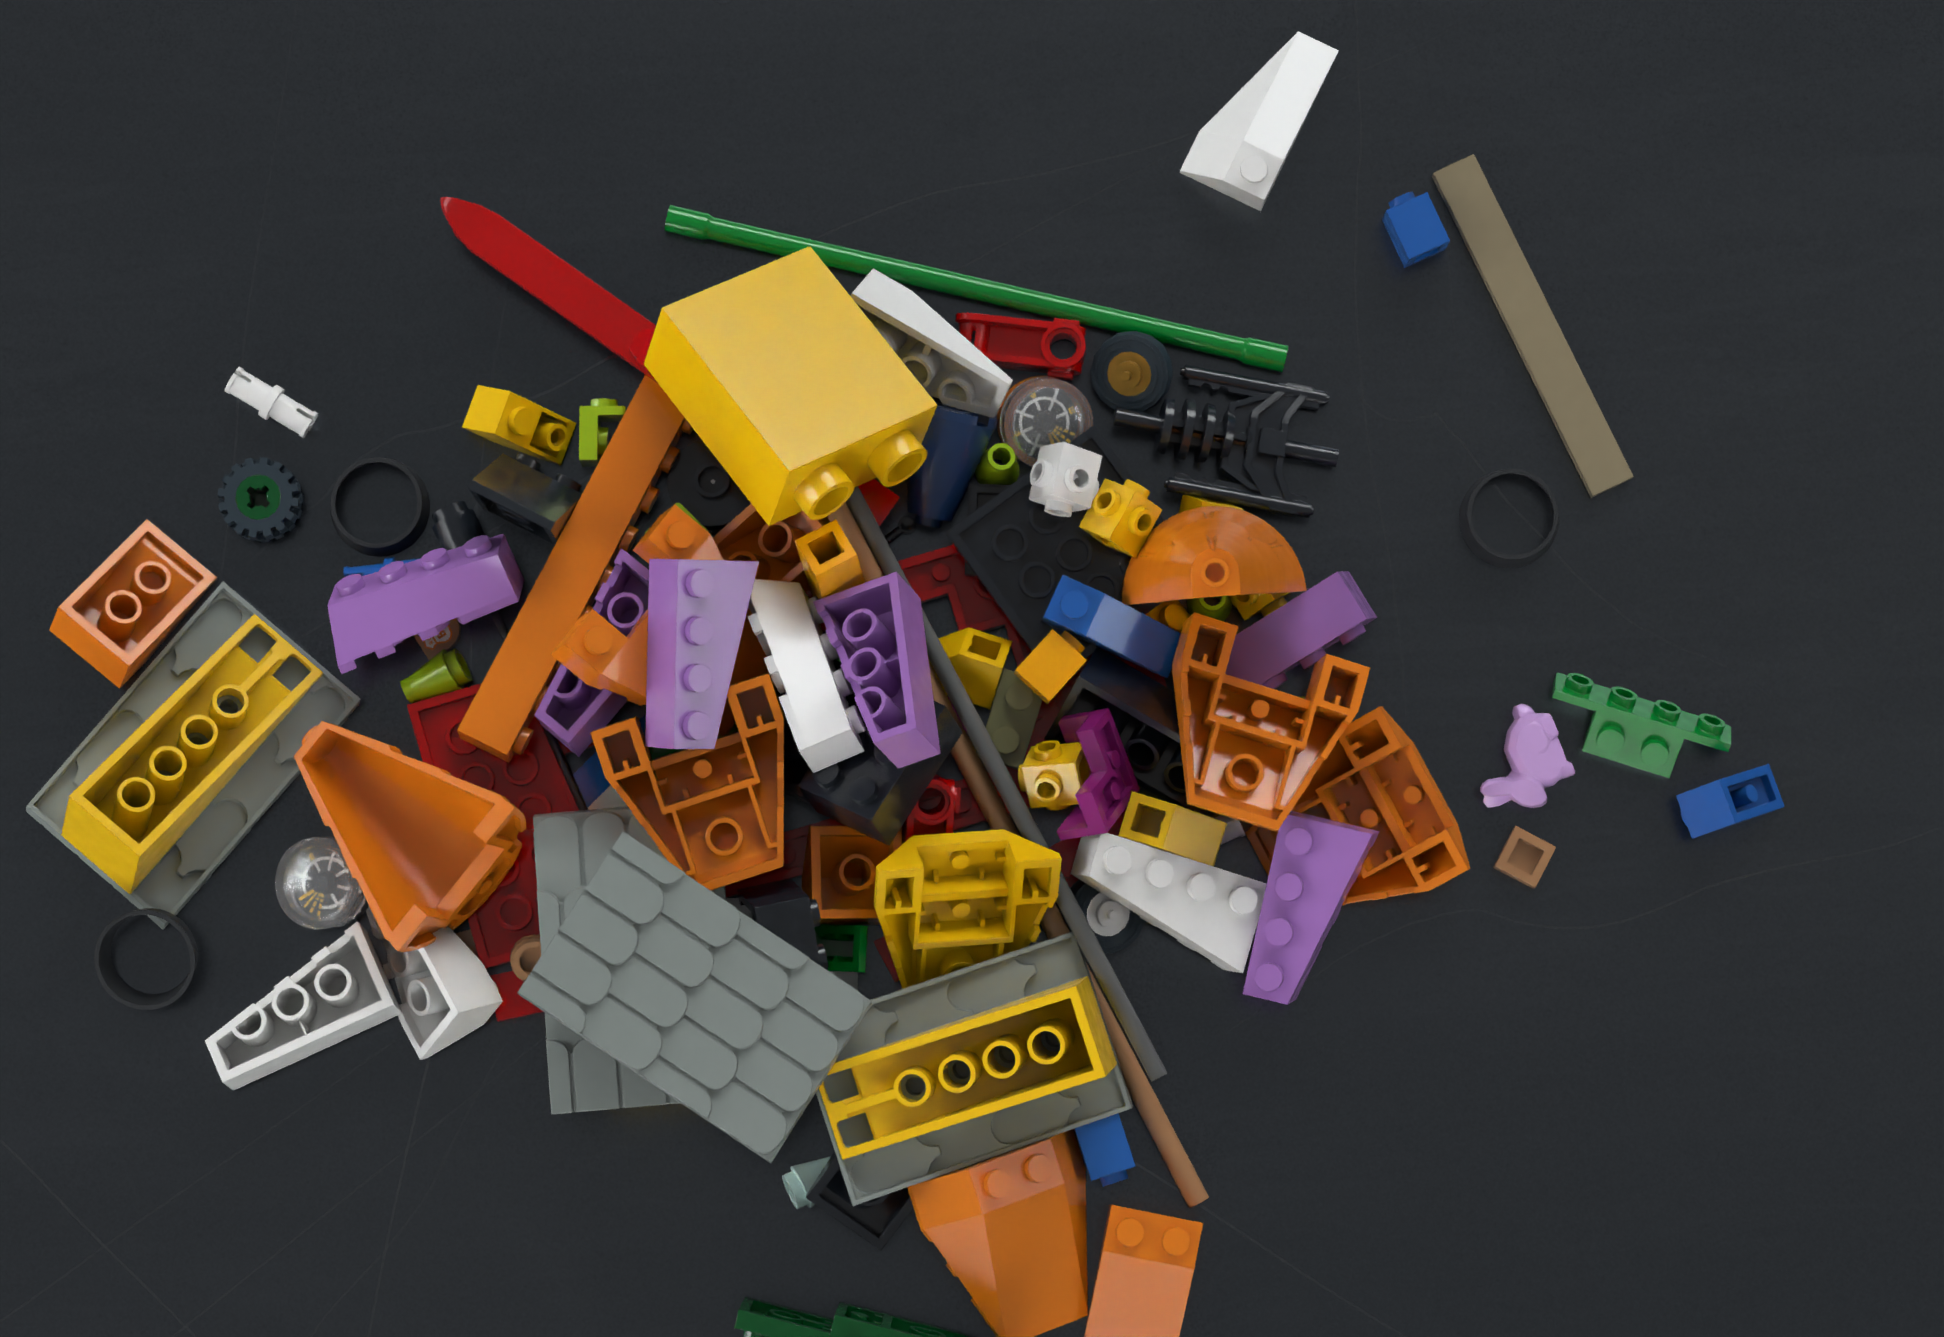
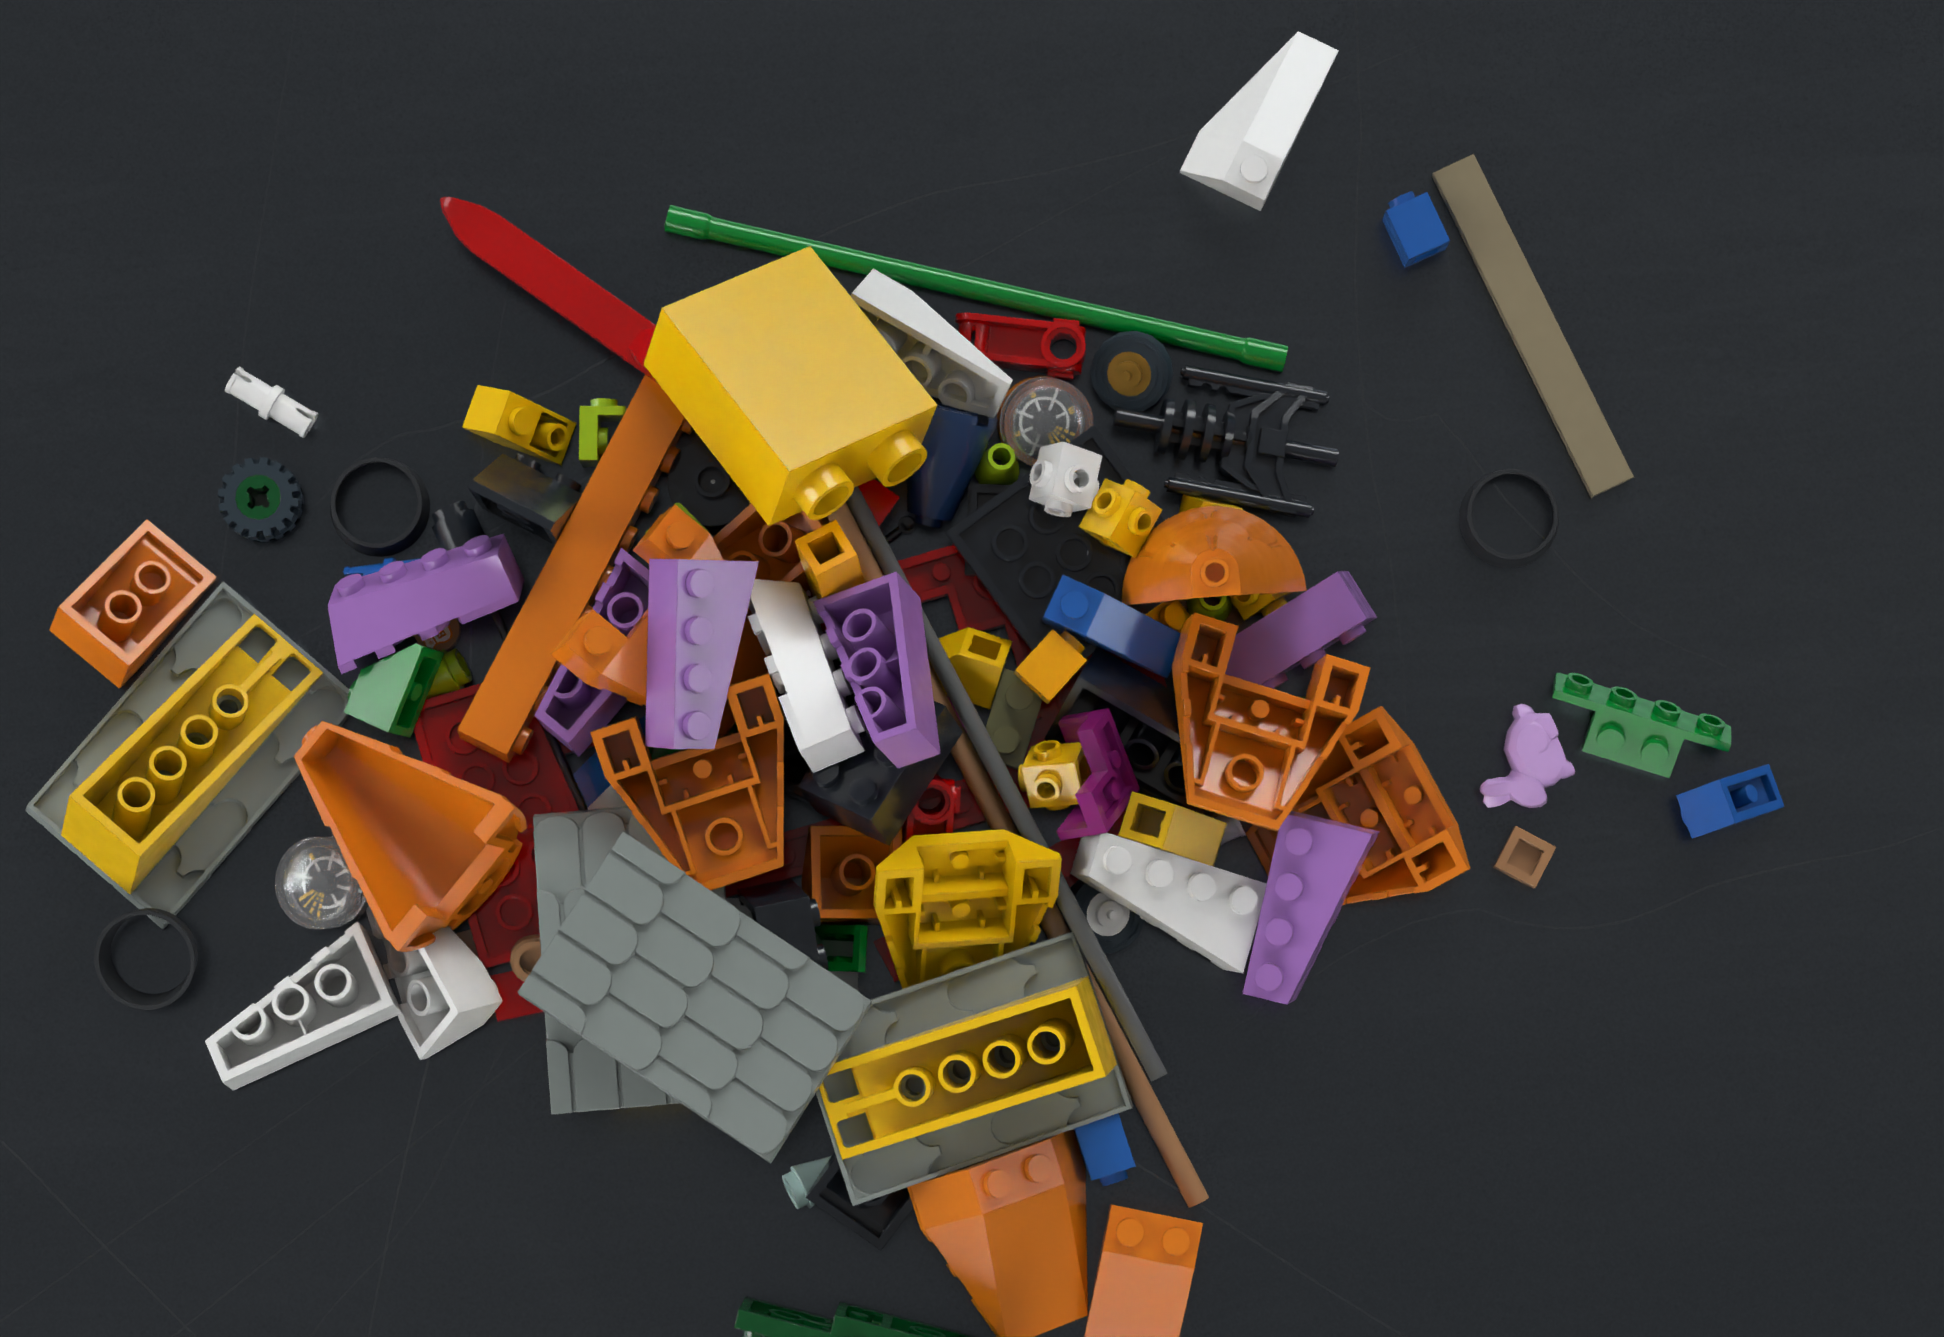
none -> slope [344,643,445,738]

